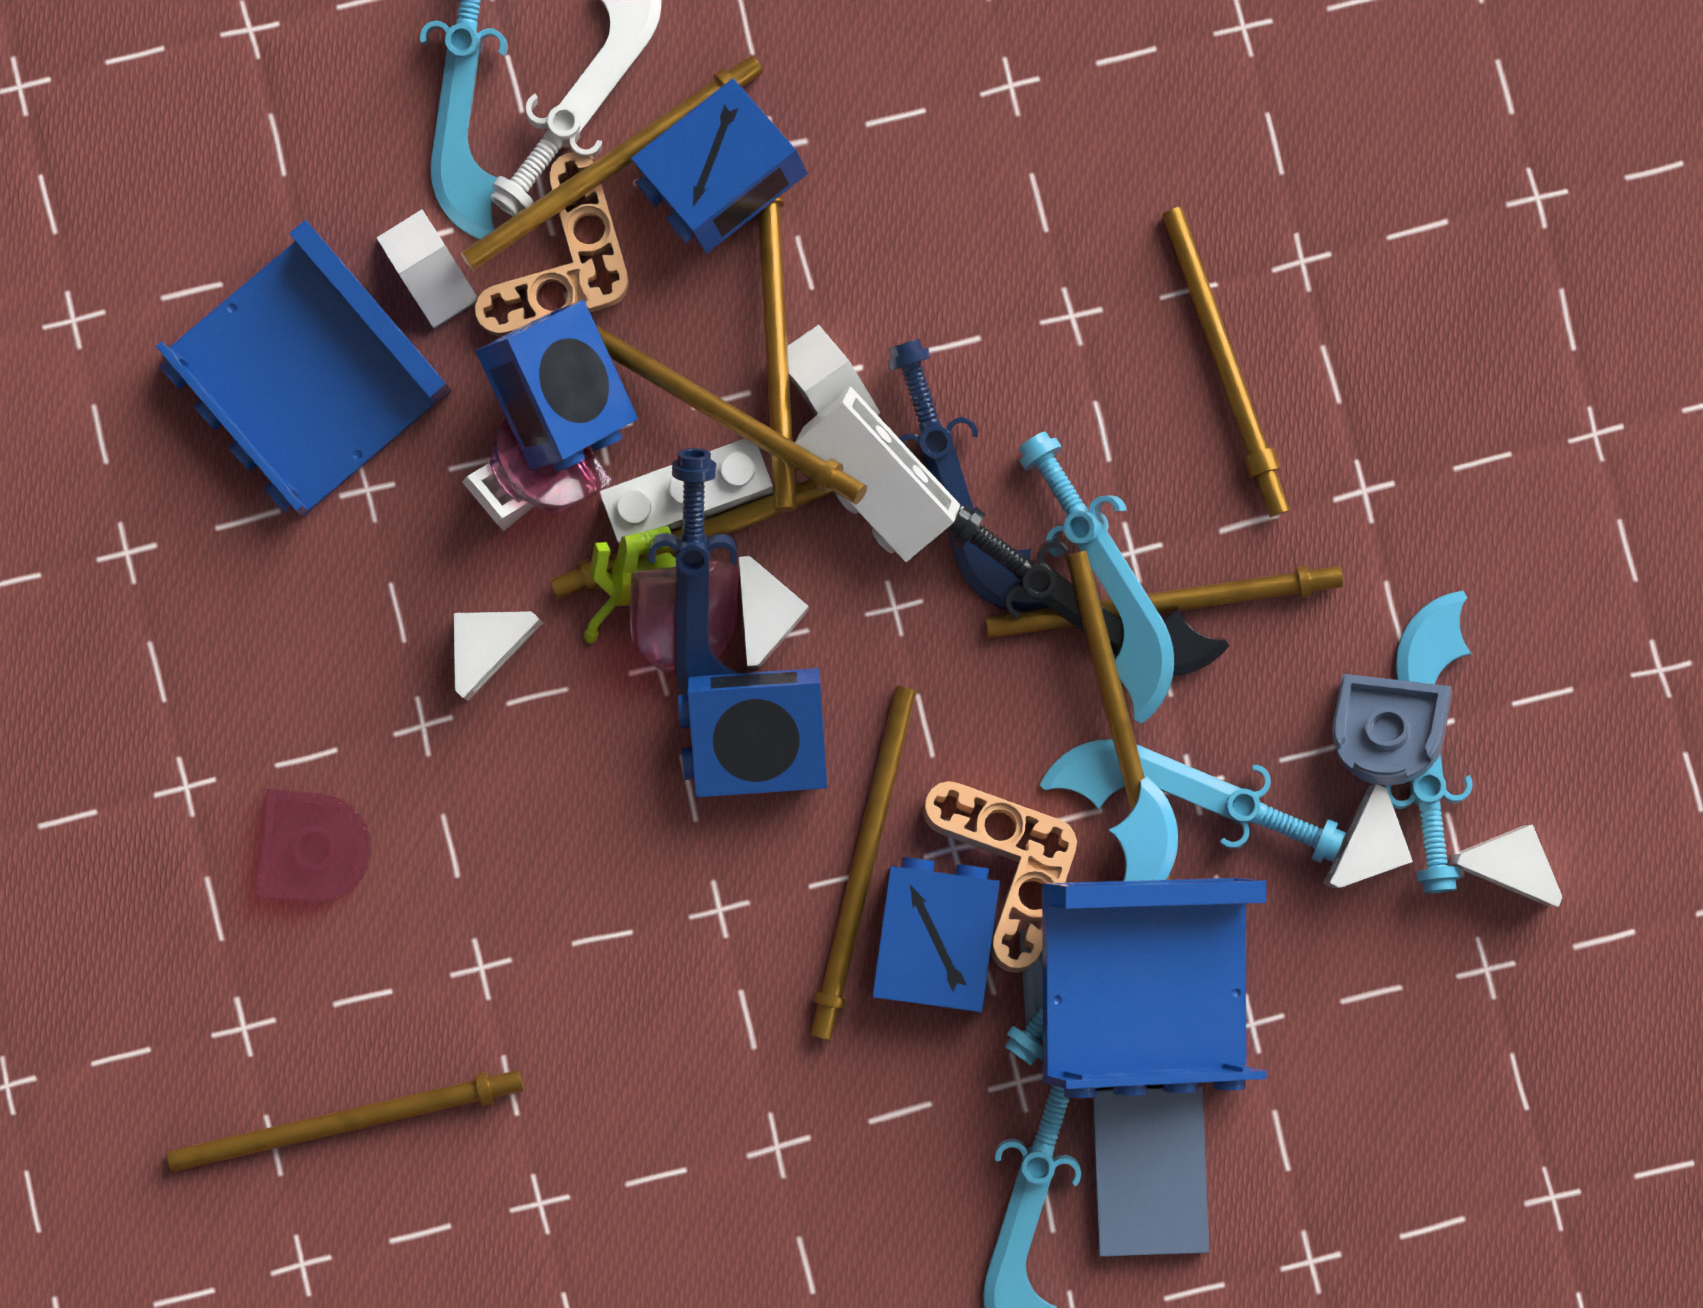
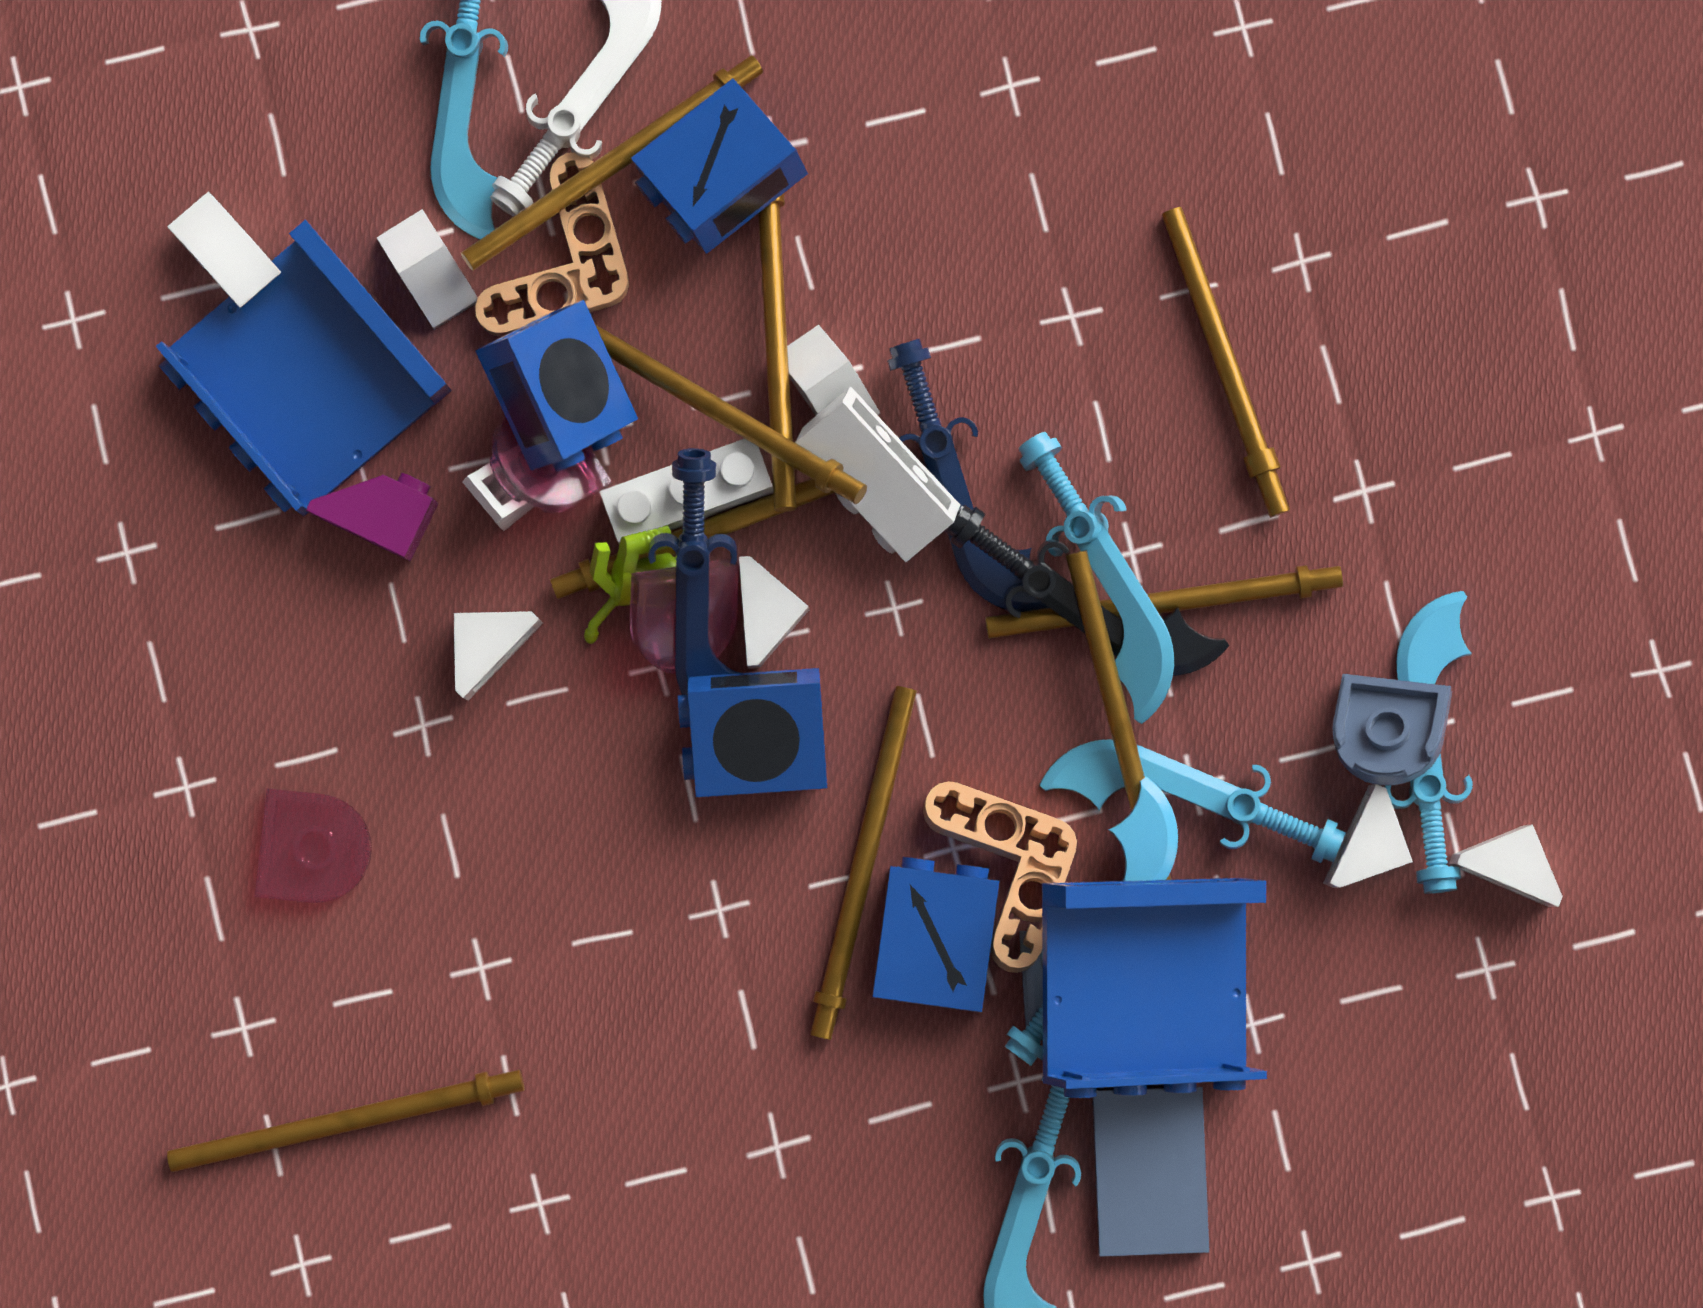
none -> white slope [167,191,281,308]
none -> magenta slope [306,472,439,562]

